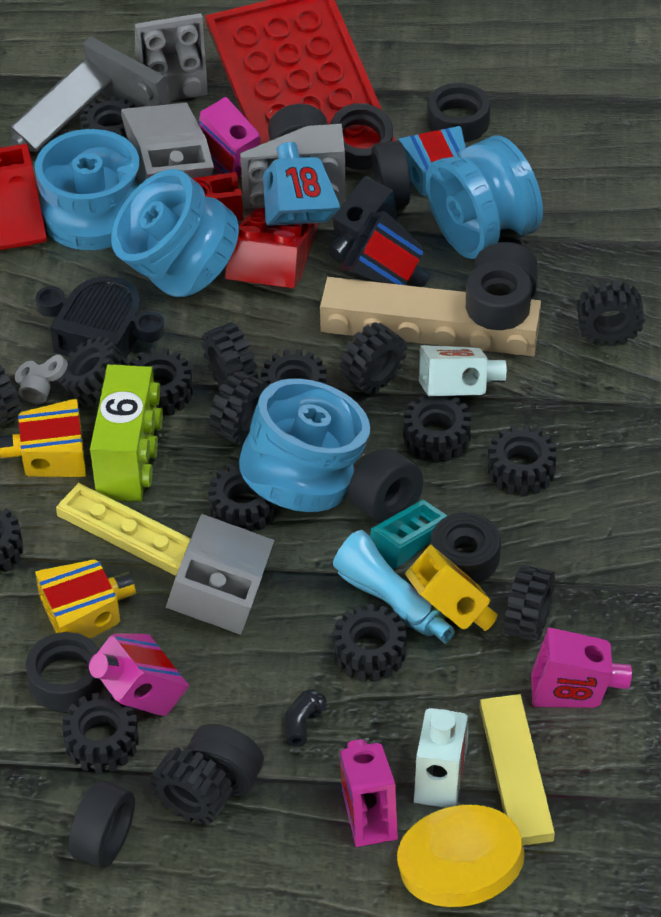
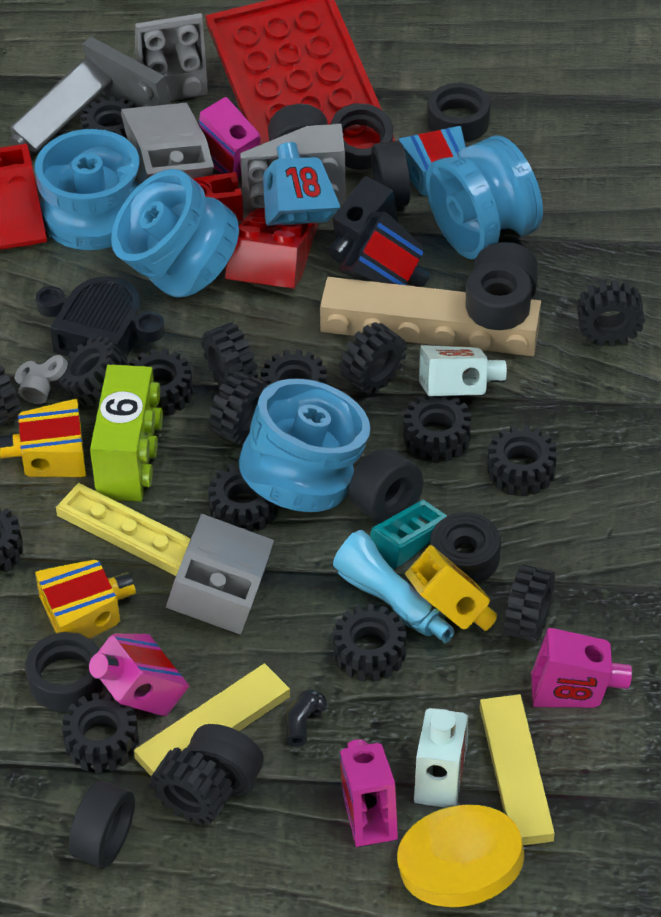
none -> light yellow tile [134,663,290,776]

